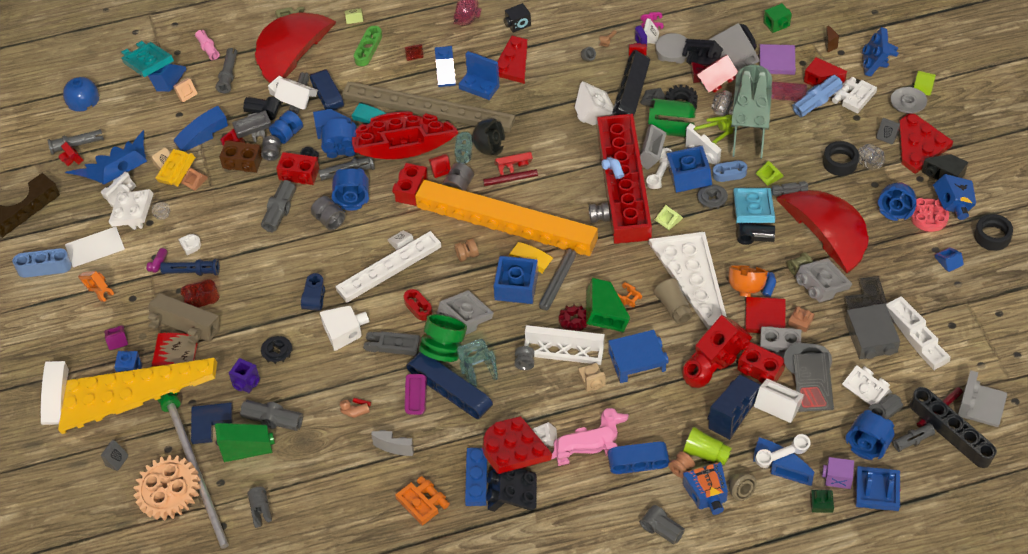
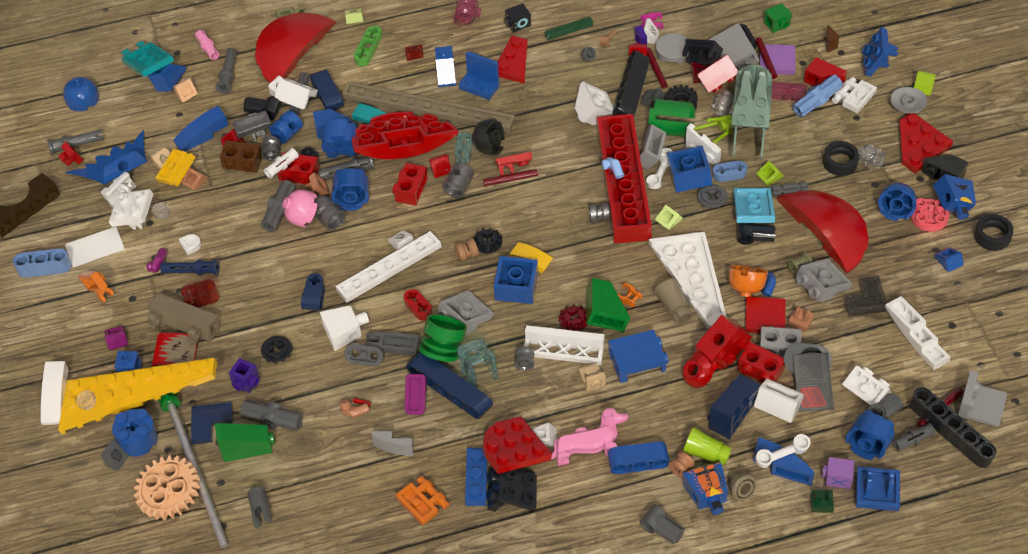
light orange brick [415,180,598,256] -> none
dark grey axle [539,249,576,311] -> none
dark grey brick [845,303,900,360] -> none
dark grey slope [876,118,900,144] -> none
none -> clear plate [76,390,96,410]
none -> blue brick [112,409,158,457]
none -> white pin [264,148,299,179]
none -> bright pink cylinder [283,190,317,228]
none -> nougat tile [306,173,330,196]
none -> dark grey plate [344,343,384,366]
none -> black gear [473,227,503,254]
none -> dark green axle [544,17,593,40]
none -> dark red bar [647,47,668,89]
none -> dark red bar [755,37,778,79]

